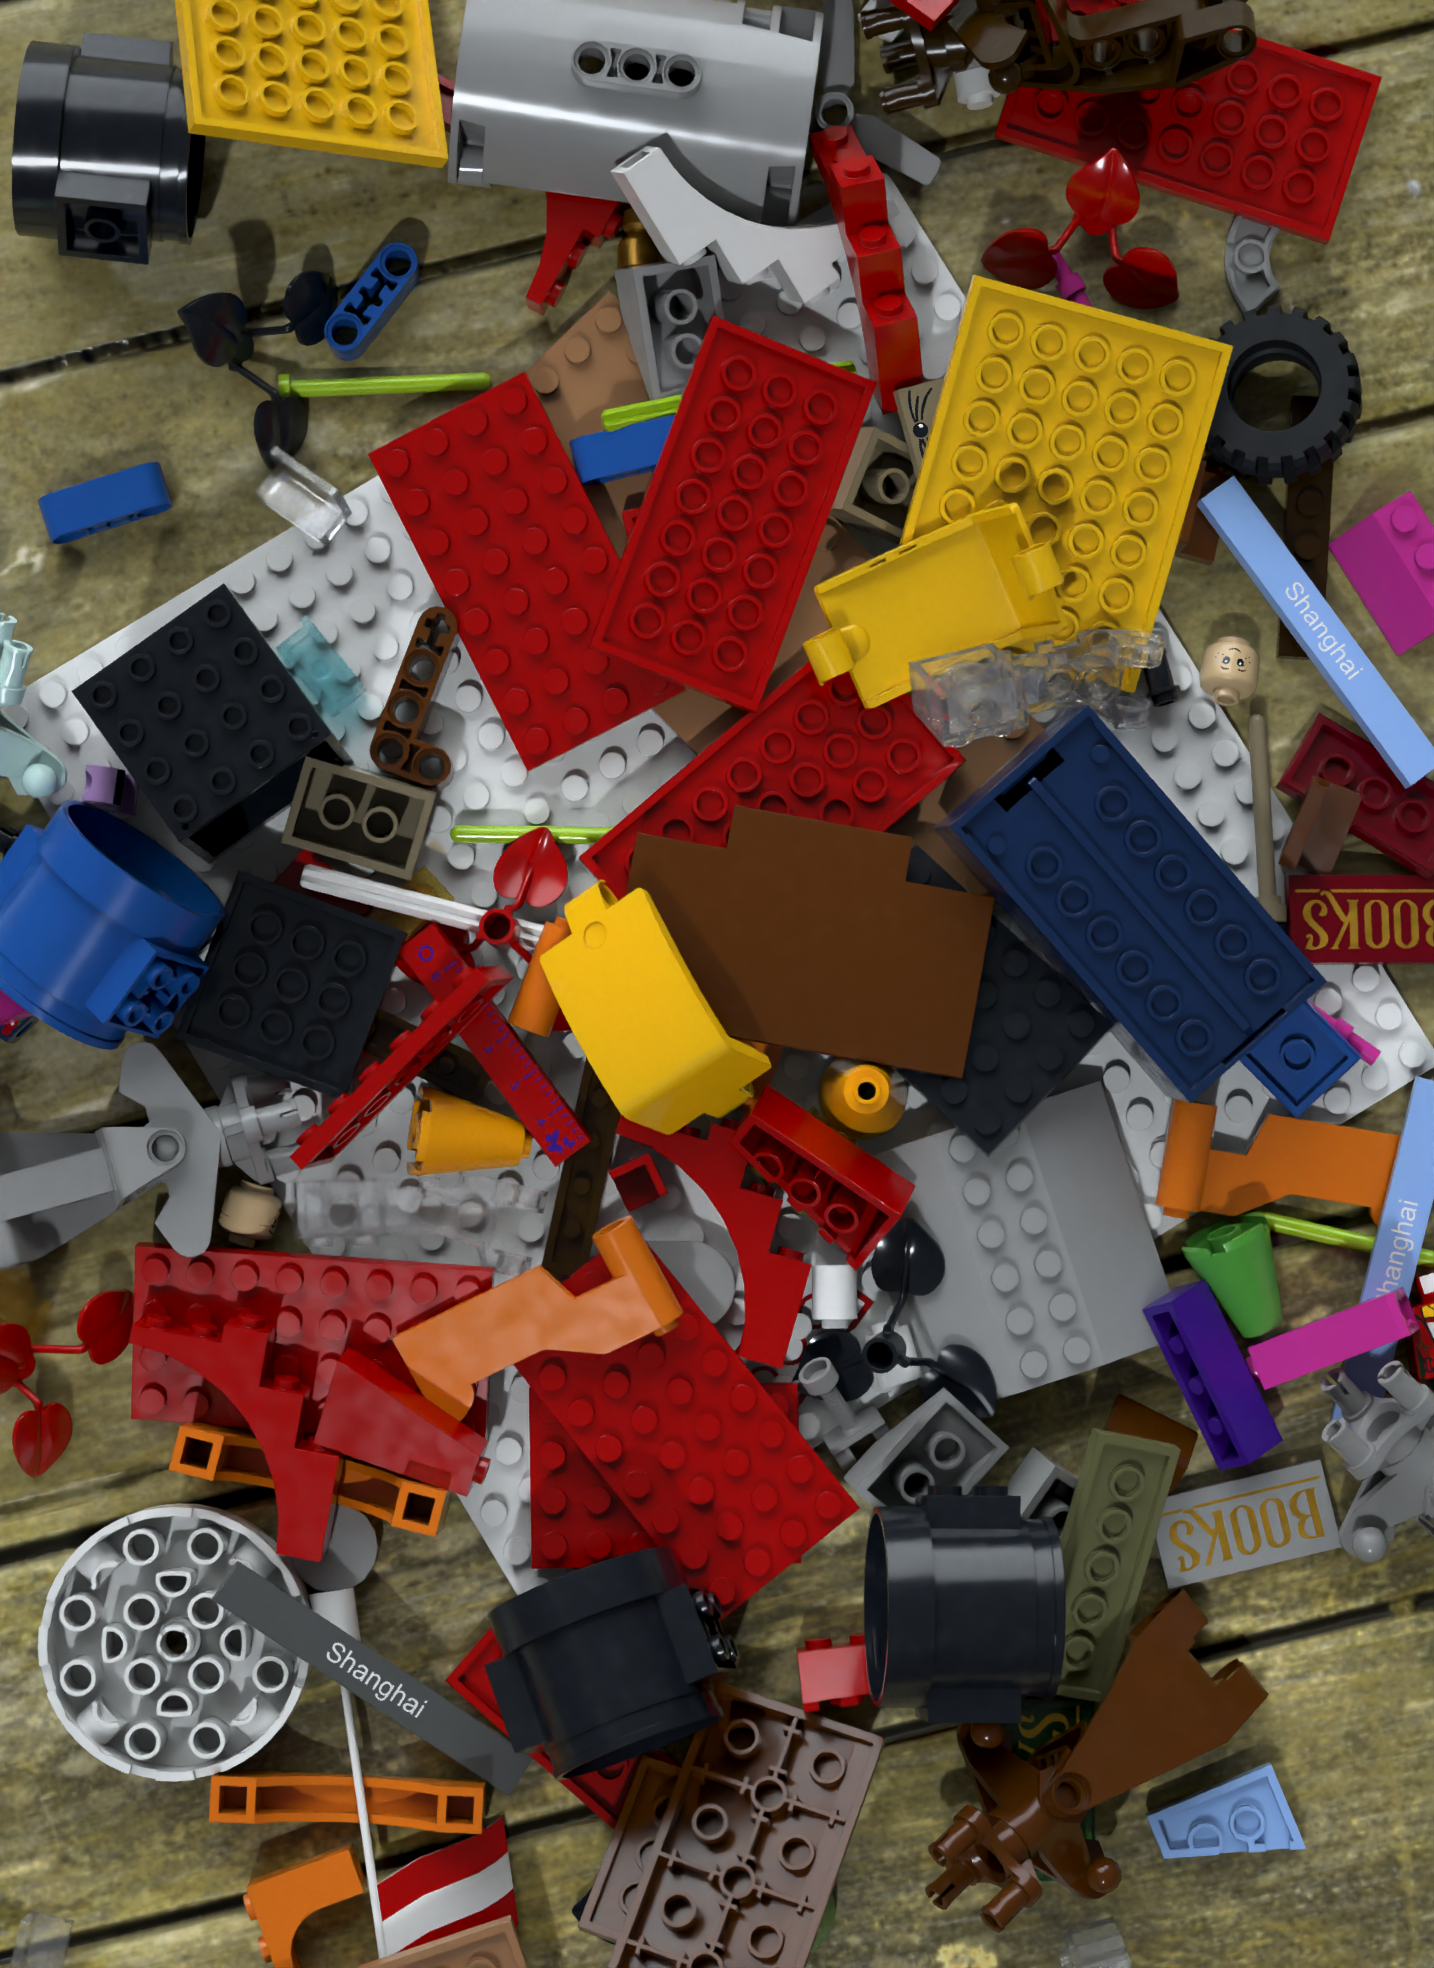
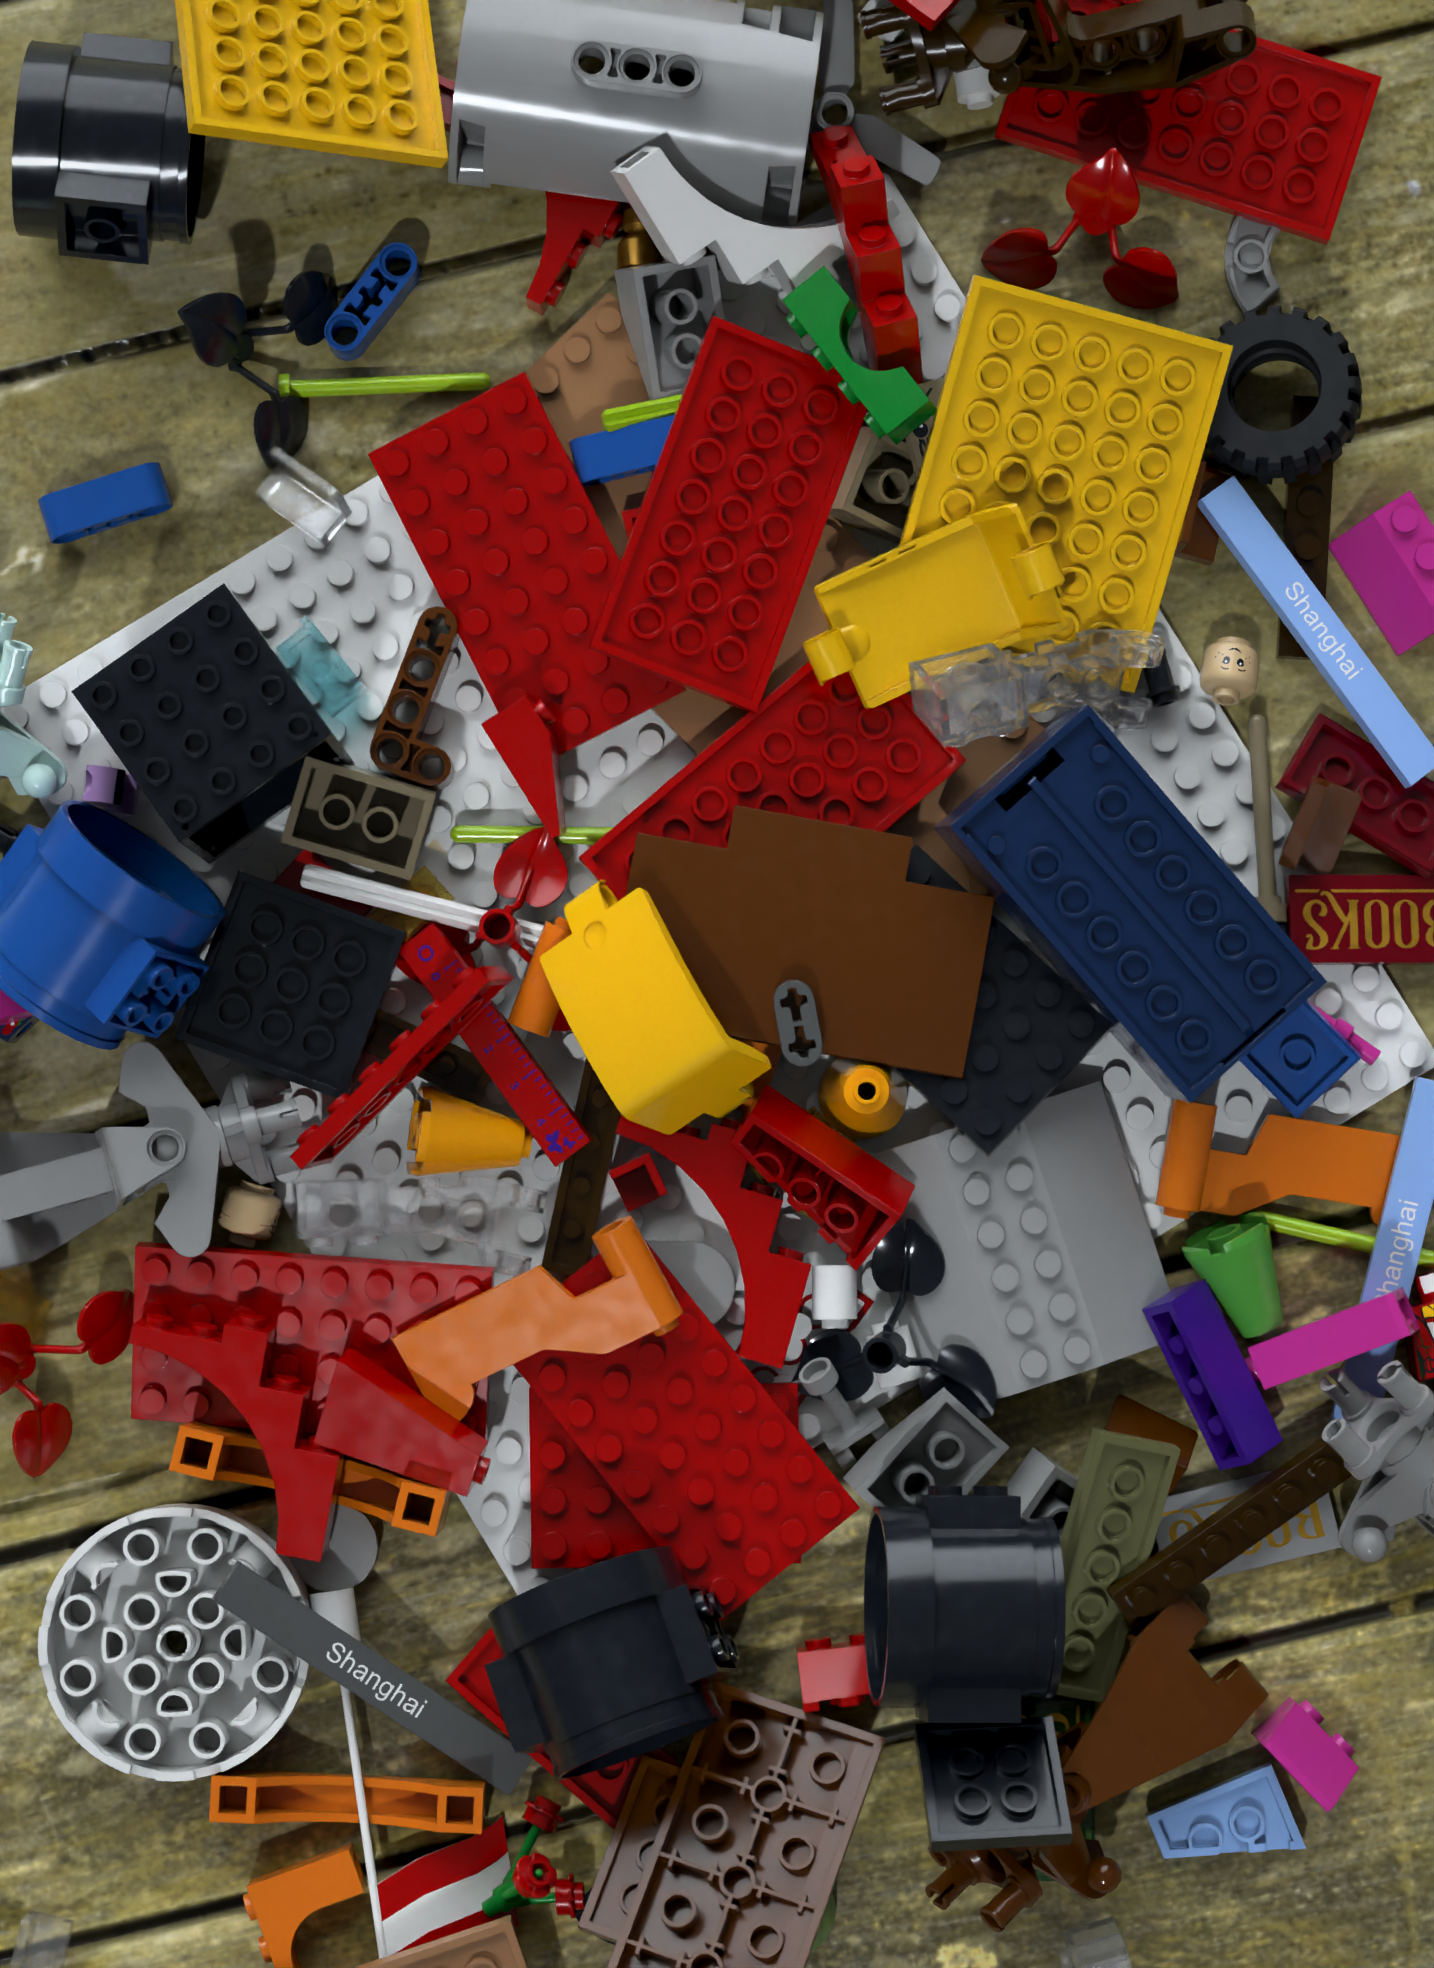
dark pink bar [1052,252,1093,307] -> none
none -> red slope [481,695,566,839]
none -> red plant [482,1794,585,1919]
none -> dark grey beam [774,979,822,1066]
none -> green arch [782,266,937,445]
none -> black plate [914,1716,1073,1852]
none -> dark brown plate [1106,1437,1352,1630]
none -> dark pink slope [1251,1696,1359,1813]

